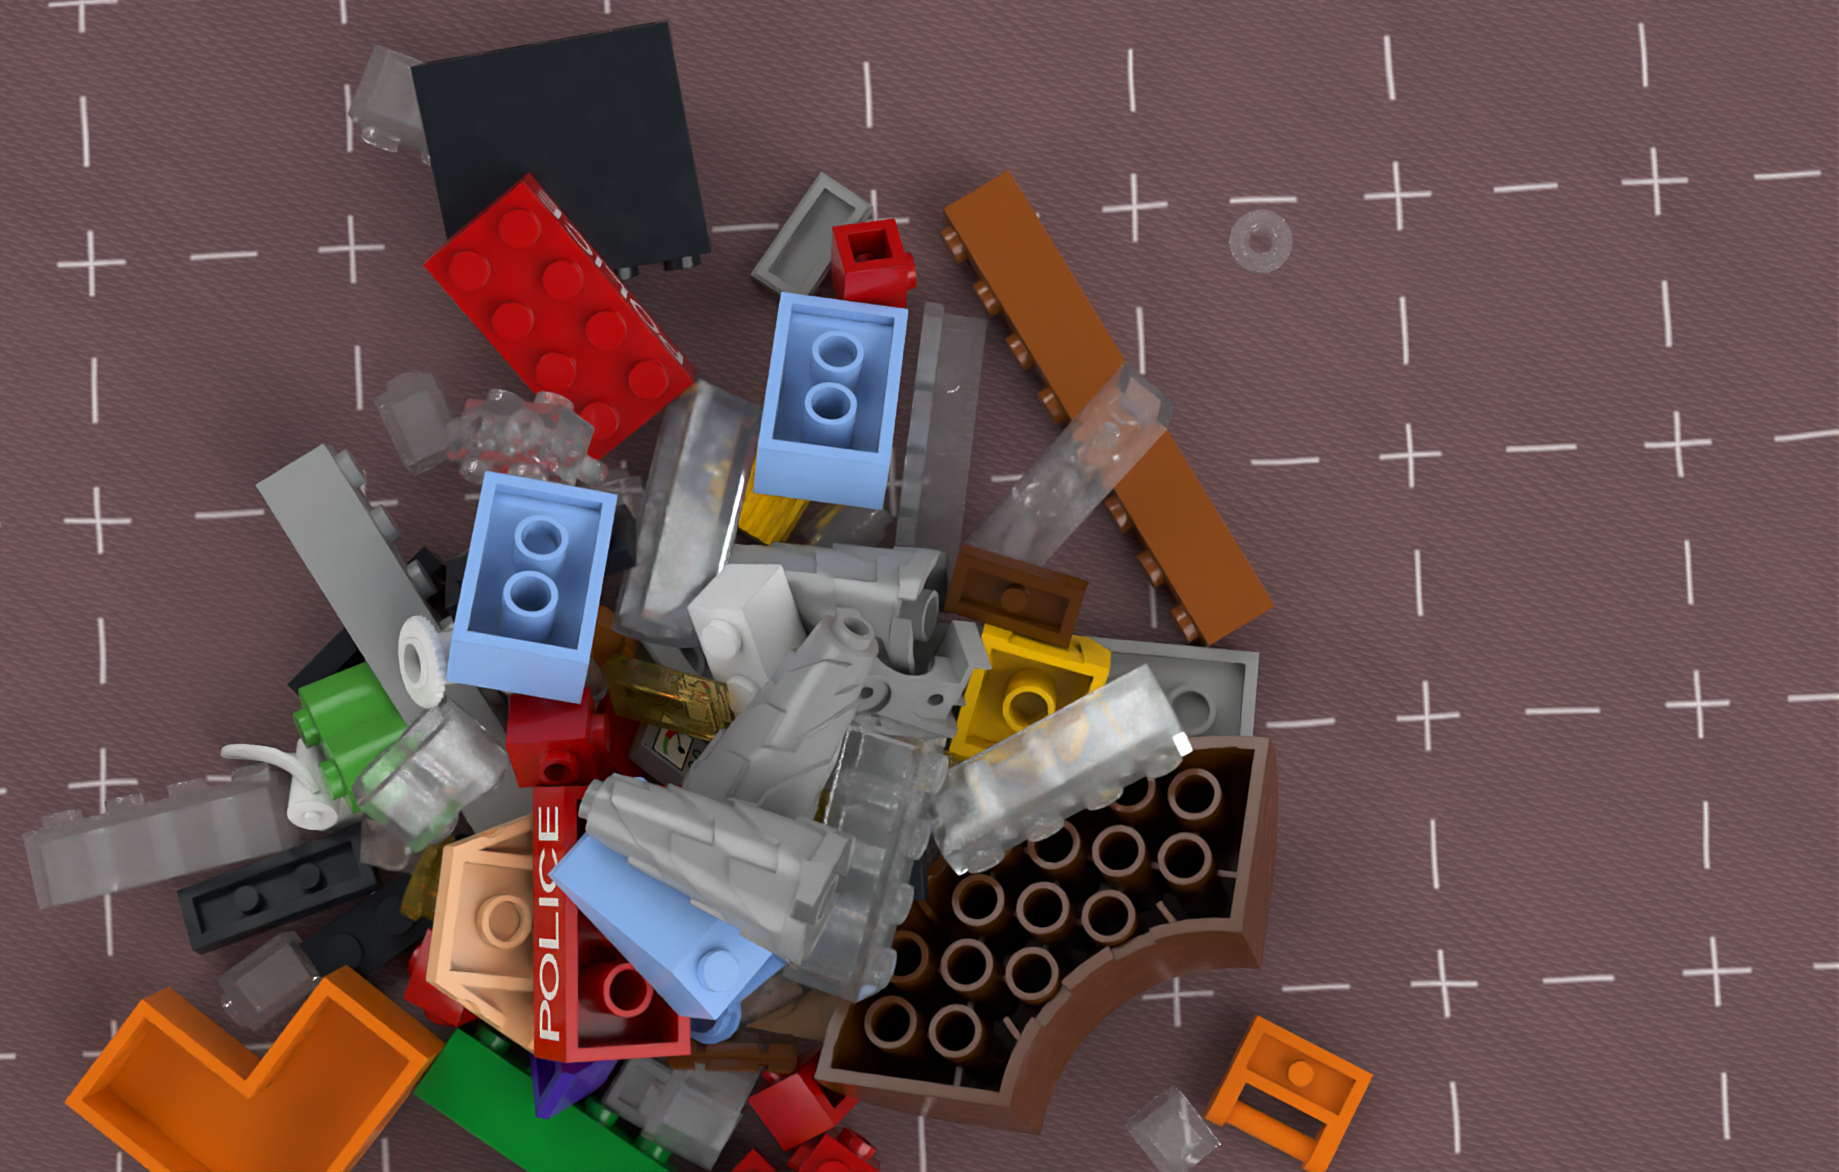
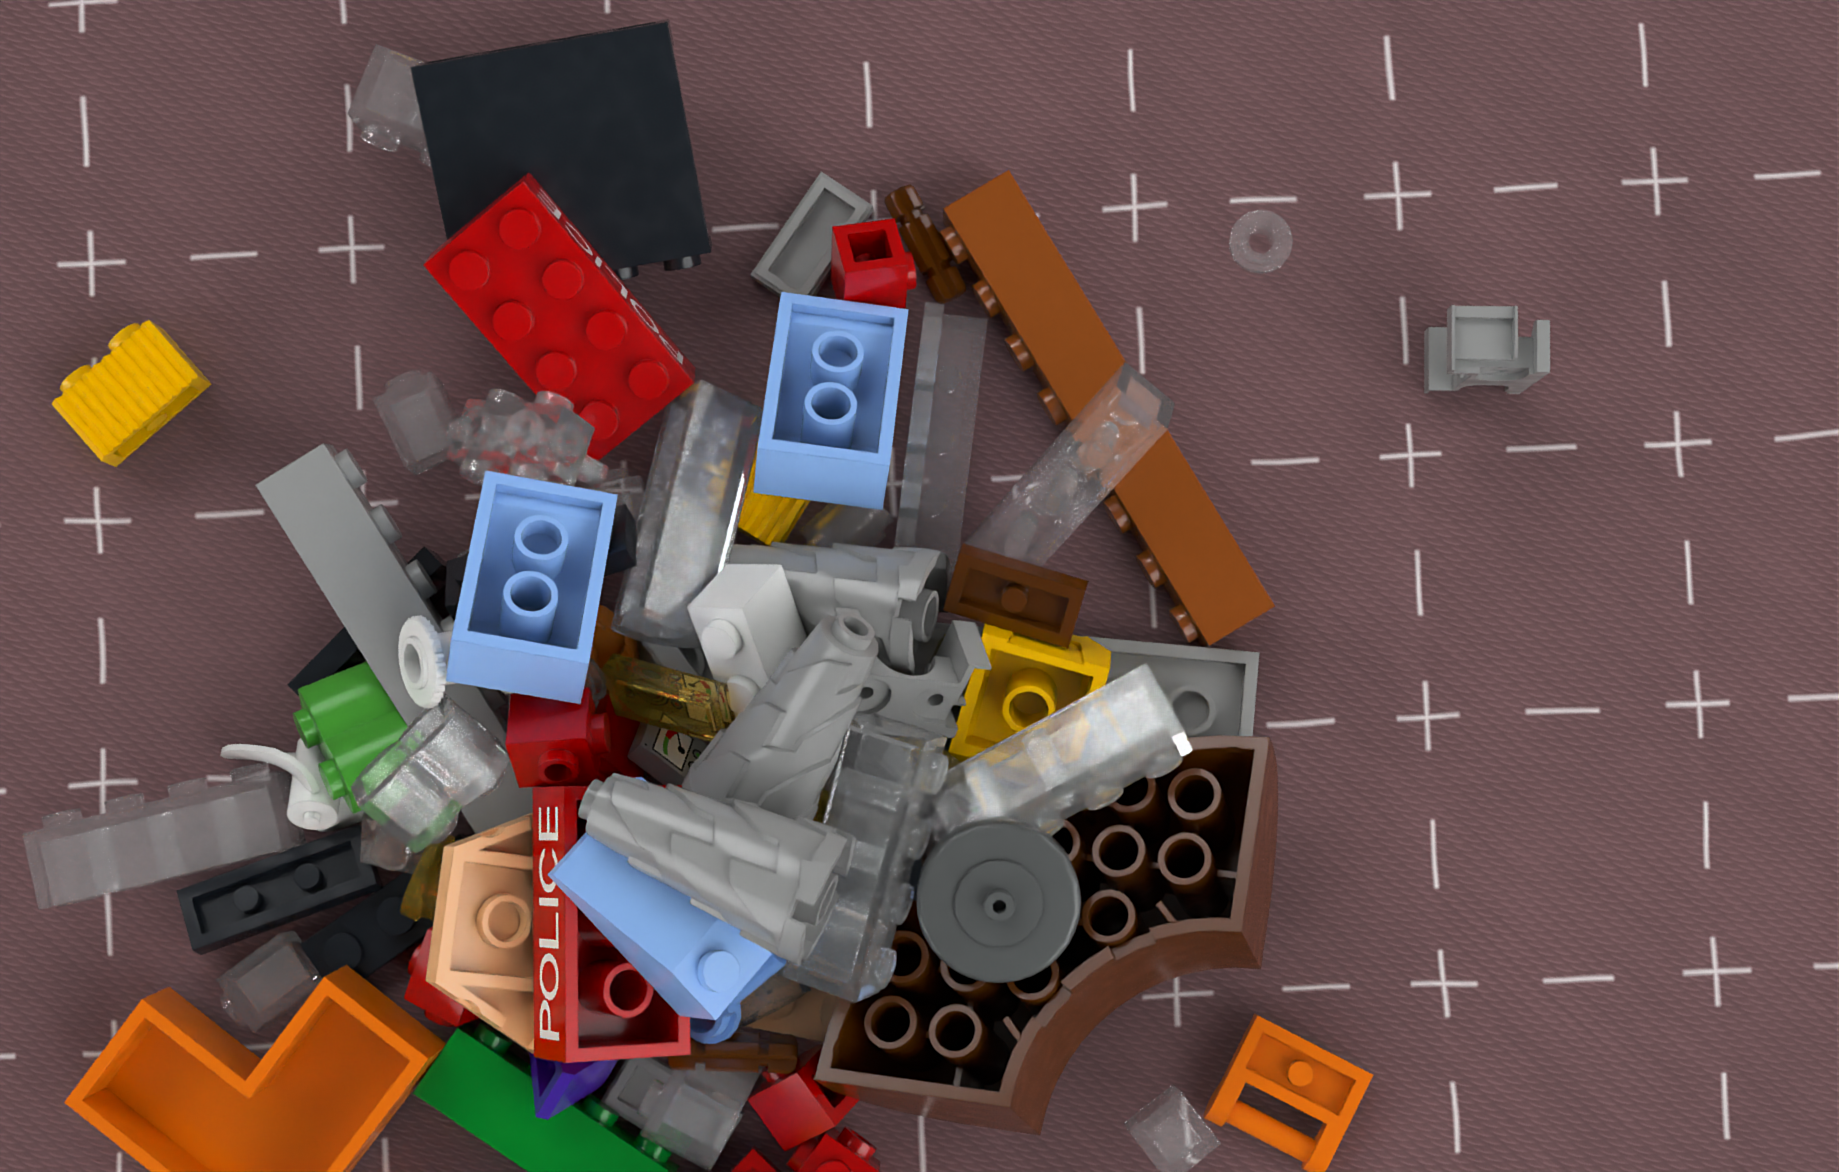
none -> yellow brick [52,320,212,467]
none -> reddish brown axle [885,184,966,305]
none -> dark grey wheel [917,816,1081,983]
none -> light grey piece [1424,305,1550,394]

